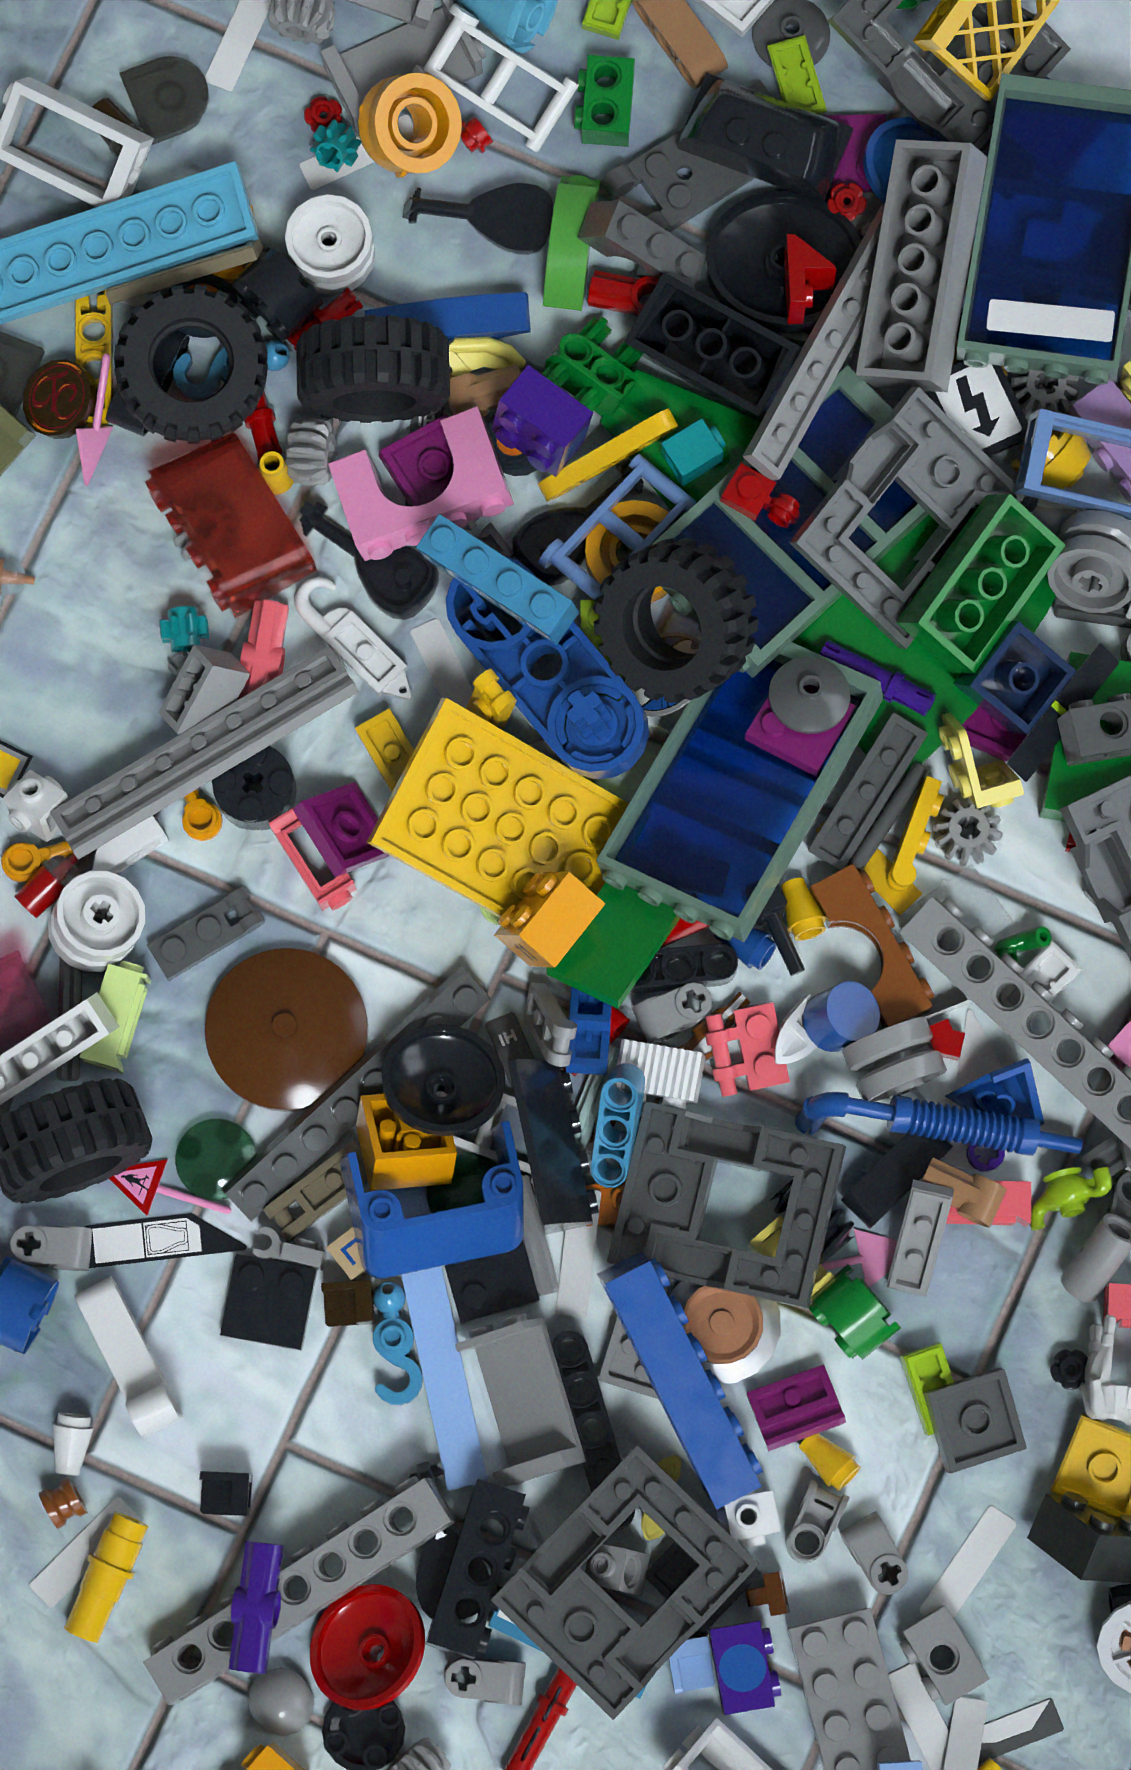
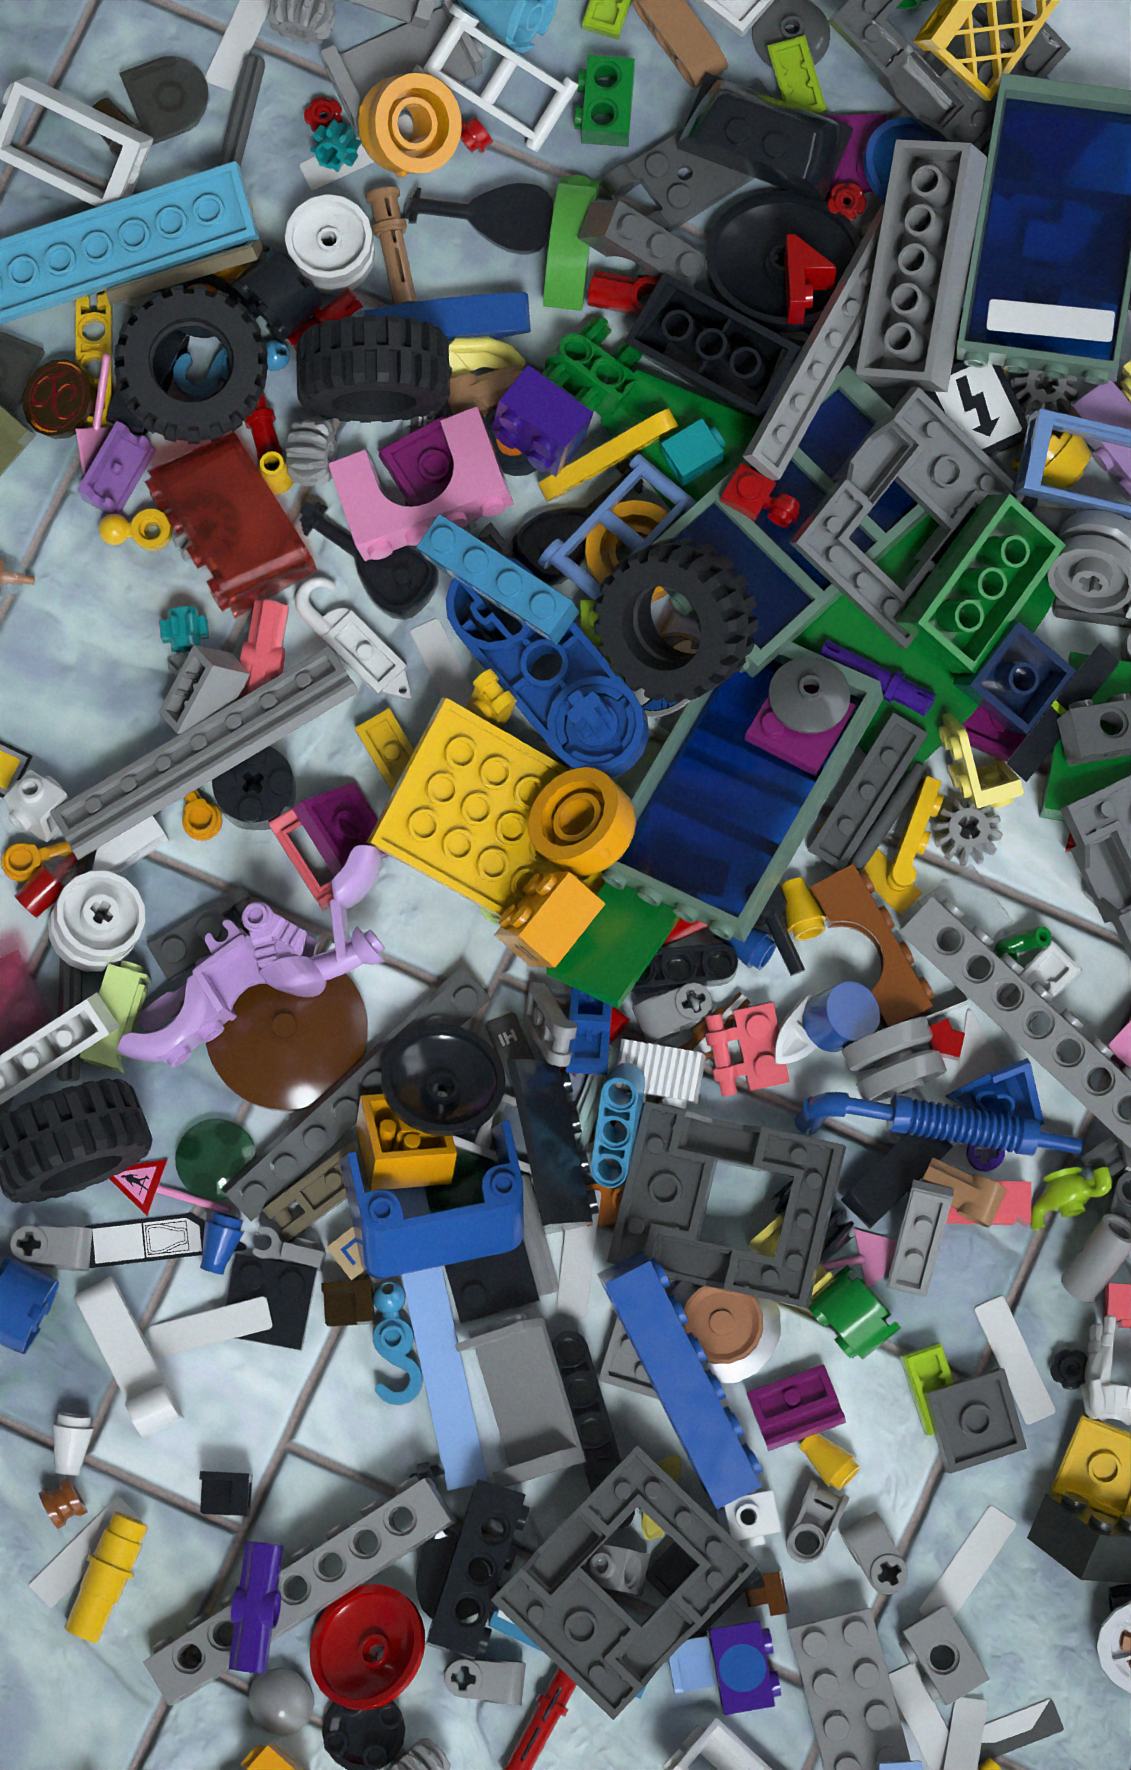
none -> medium lavender hinge [77,421,156,514]
none -> yellow plate [98,509,173,551]
none -> lavender piece [118,845,385,1068]
none -> white sticker [148,1297,272,1358]
none -> blue cone [200,1211,245,1275]
none -> dark grey axle [217,55,265,168]
none -> medium nougat pin [365,186,418,305]
none -> light orange piece [528,767,636,876]
none -> white sticker [975,1296,1056,1425]

